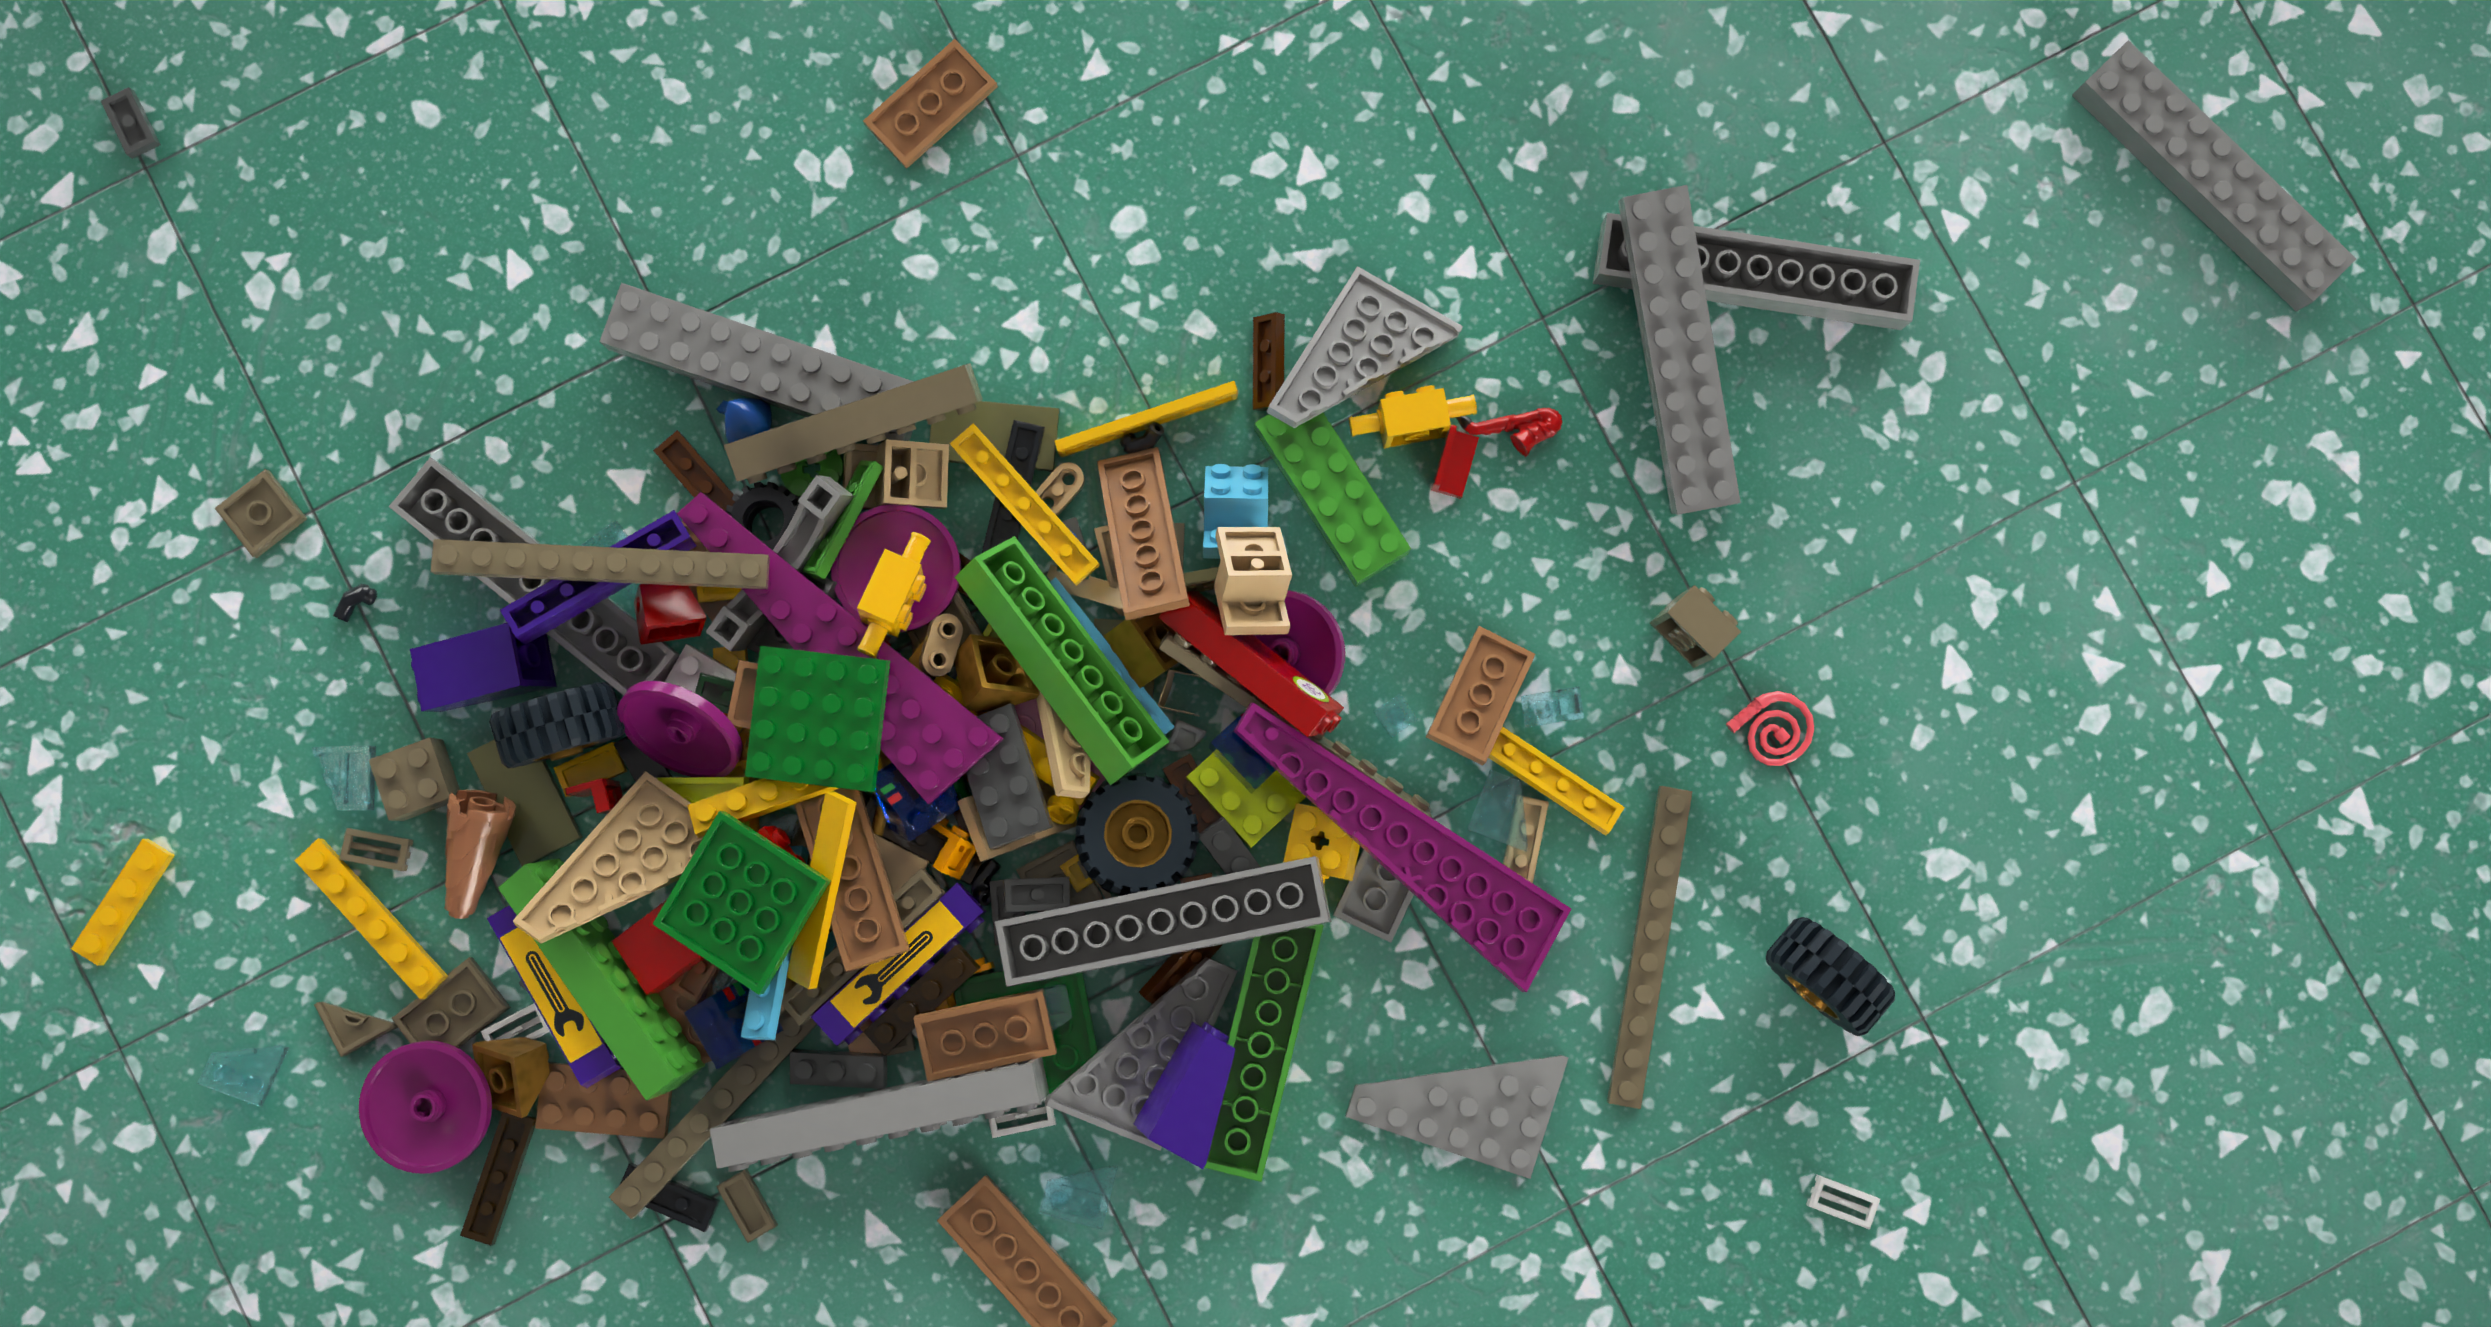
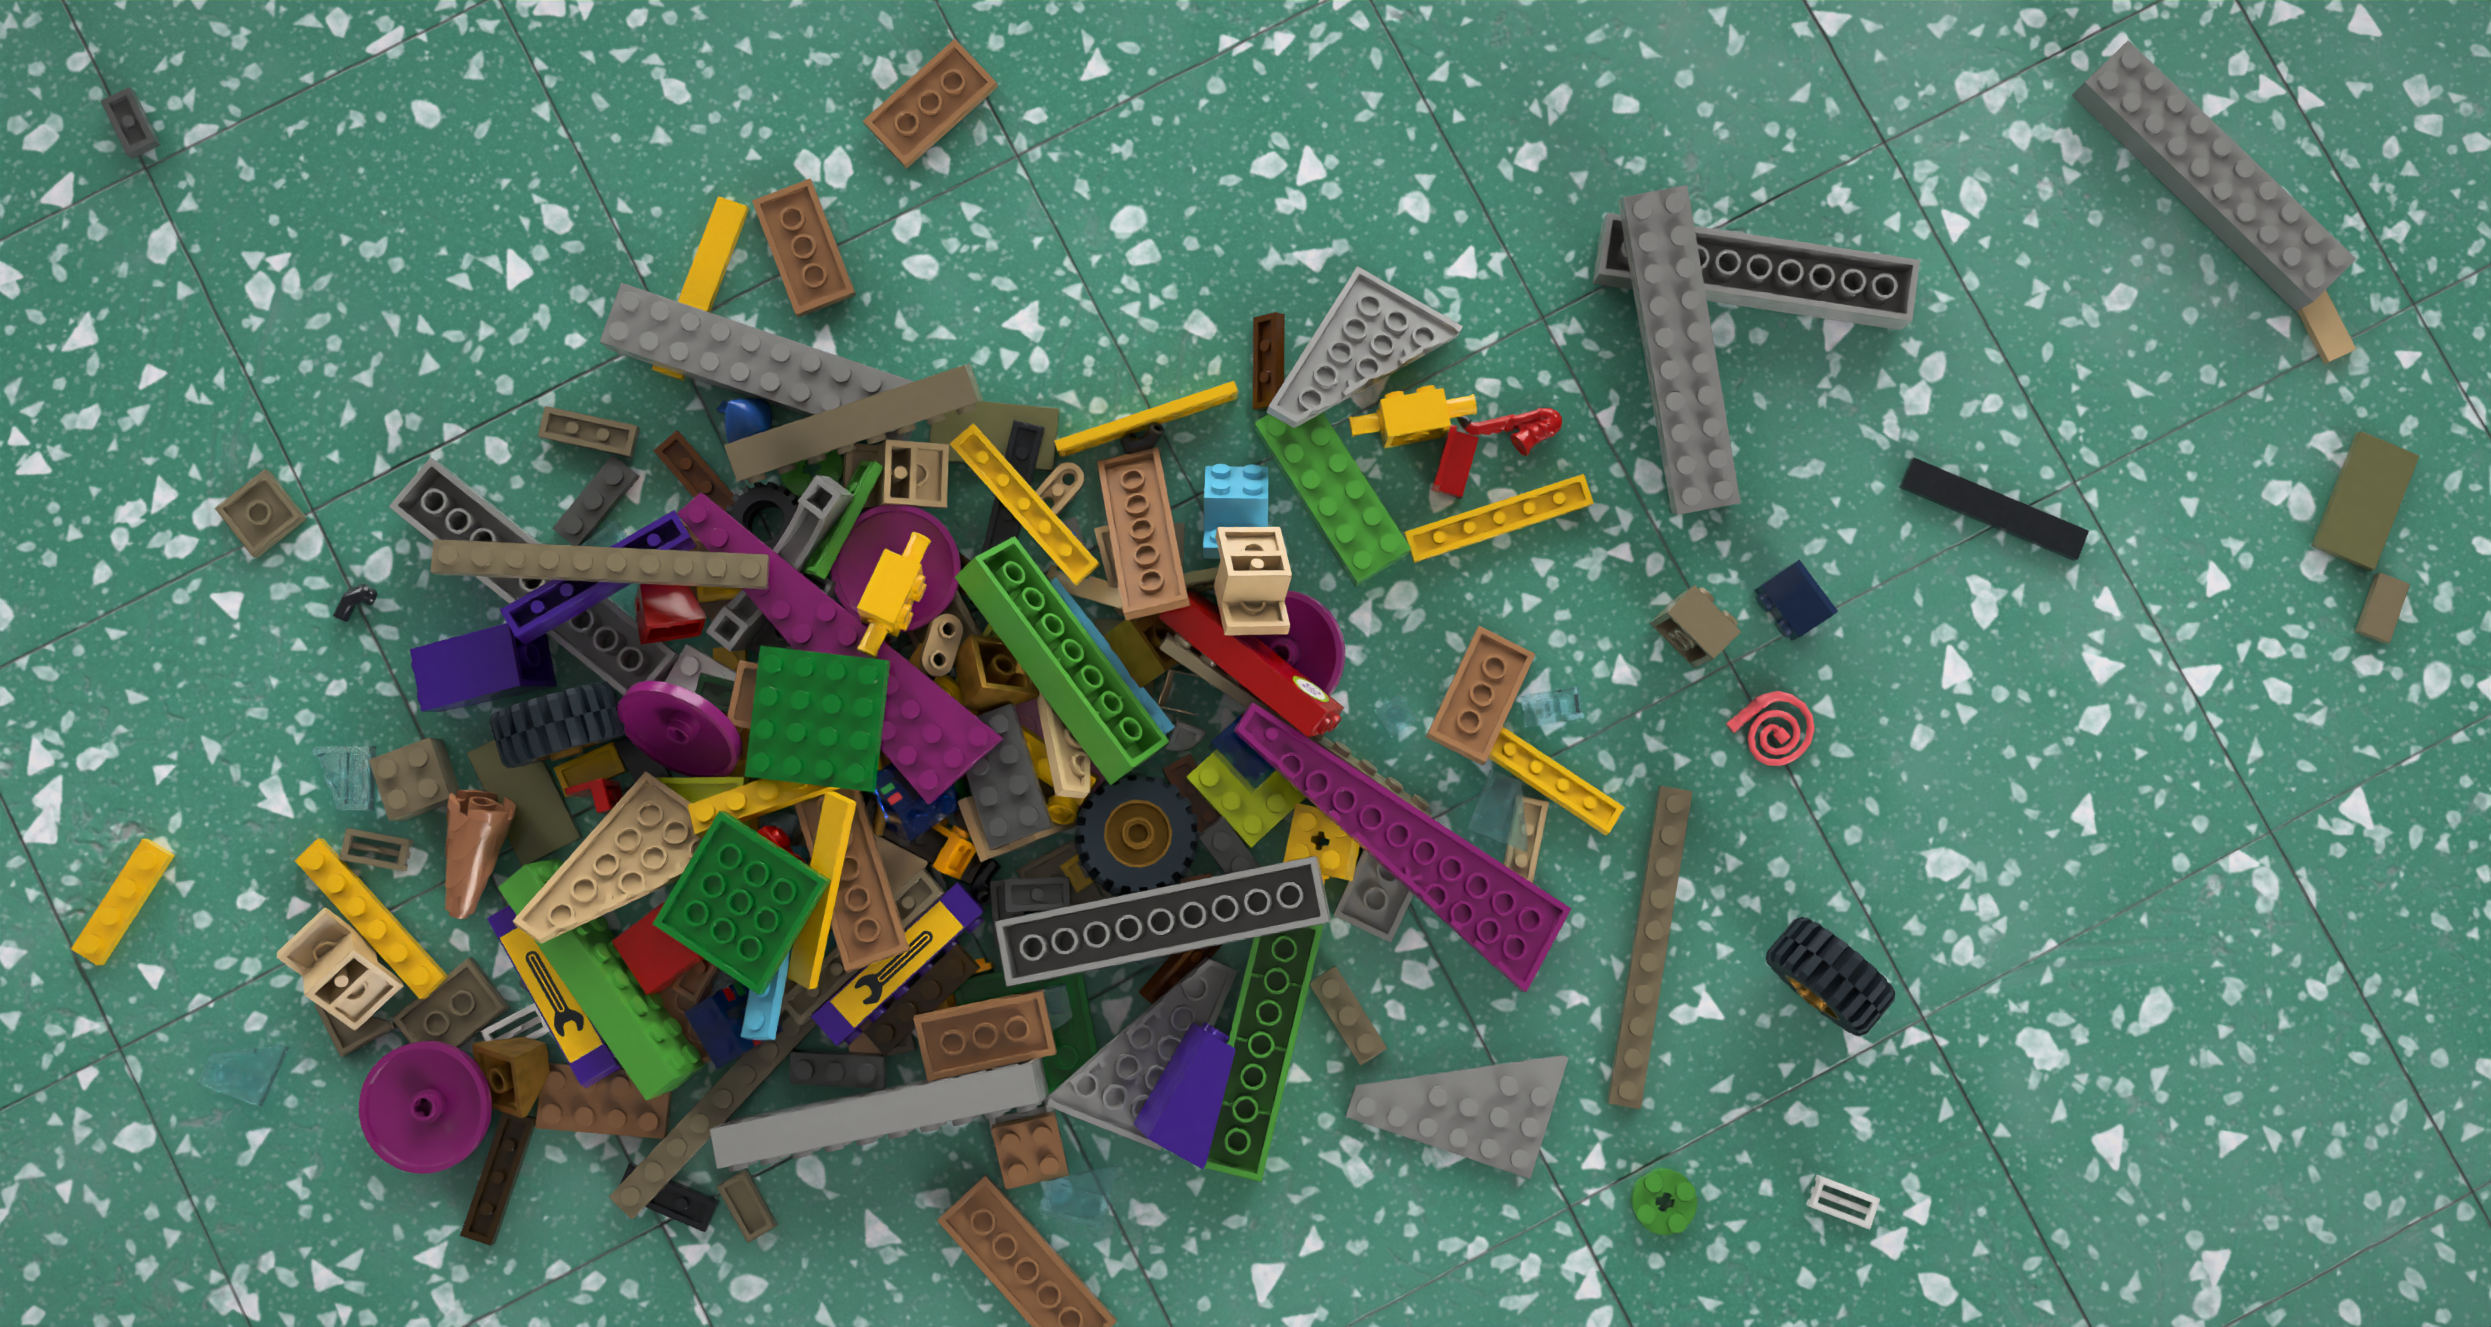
none -> tan bracket [277,907,403,1031]
none -> dark tan plate [538,406,640,458]
none -> dark grey plate [552,455,640,546]
none -> yellow tile [652,196,749,381]
none -> medium nougat plate [752,178,856,318]
none -> medium nougat plate [991,1111,1069,1190]
none -> dark tan plate [1309,966,1387,1066]
none -> yellow plate [1404,474,1594,563]
none -> bright green plate [1630,1168,1697,1235]
none -> dark blue slope [1754,559,1838,641]
none -> black tile [1899,457,2089,561]
none -> tan tile [2297,290,2356,364]
none -> olive tile [2311,431,2419,571]
none -> dark tan tile [2355,573,2410,644]

